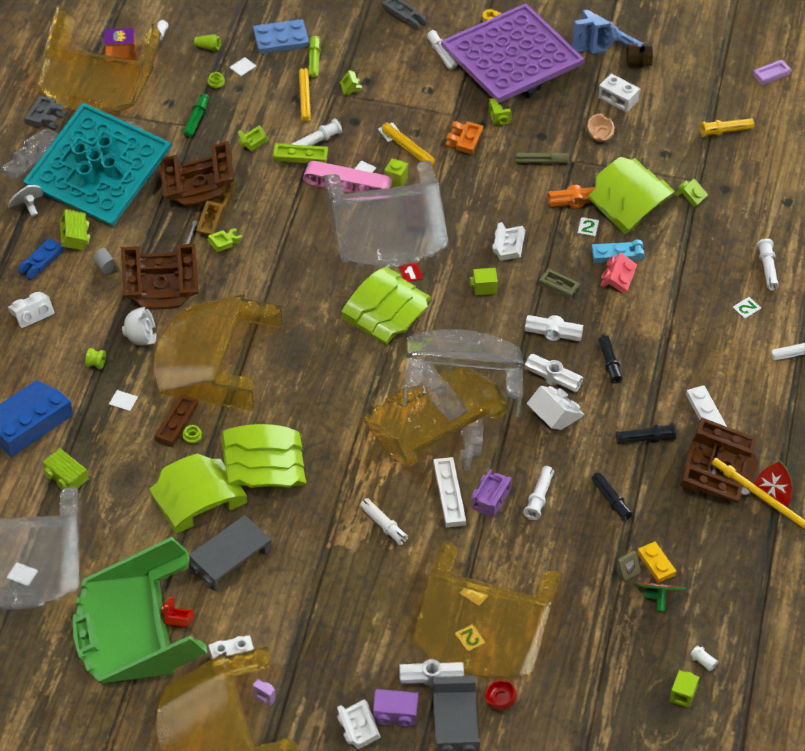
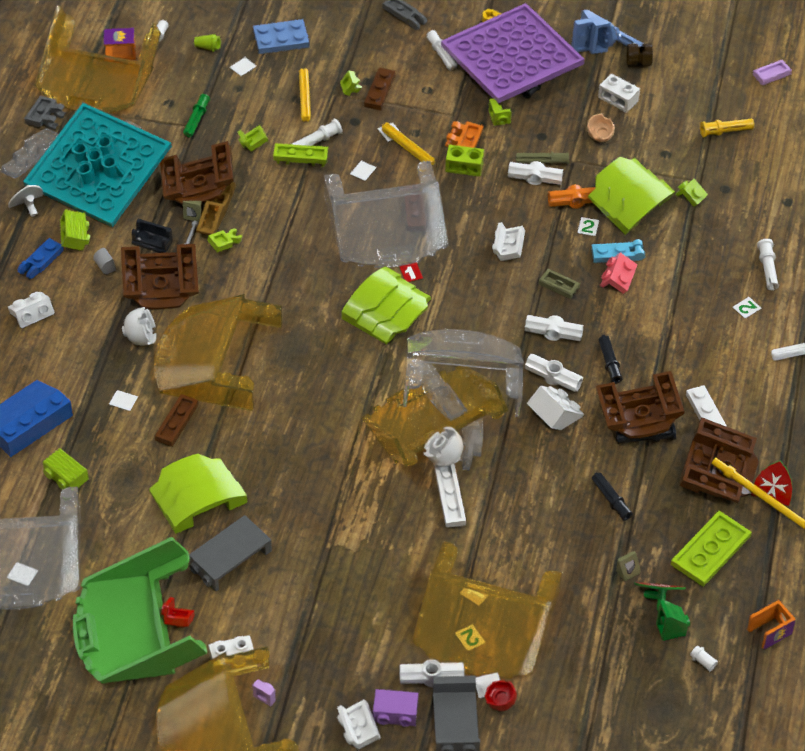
lime wheel [85,348,106,369] -> none
lime plate [183,425,202,444] -> none
lime plate [208,72,225,88] -> none
lime slope [221,424,306,488] -> none
bright pink beam [303,161,392,199] -> none
lime axle [308,36,321,79] -> none
white pin [360,498,408,545] -> none
lime brick [384,158,408,190] -> none
lime brick [470,268,498,295] -> none
medium lavender hinge [471,469,512,518] -> none
white pin [523,466,554,520] -> none
yellow plate [637,542,676,583] -> none
lime brick [670,670,699,708] -> none
none -> black hinge [132,218,173,253]
none -> olive slope [183,201,202,222]
none -> reddish brown plate [364,67,396,111]
none -> white cylinder [424,427,464,466]
none -> lime brick [445,144,484,177]
none -> white sticker [476,673,500,698]
none -> white piece [508,161,563,185]
none -> reddish brown slope [596,371,685,438]
none -> green slope [656,600,690,641]
none -> lime plate [671,511,752,587]
none -> orange piece [747,600,796,650]

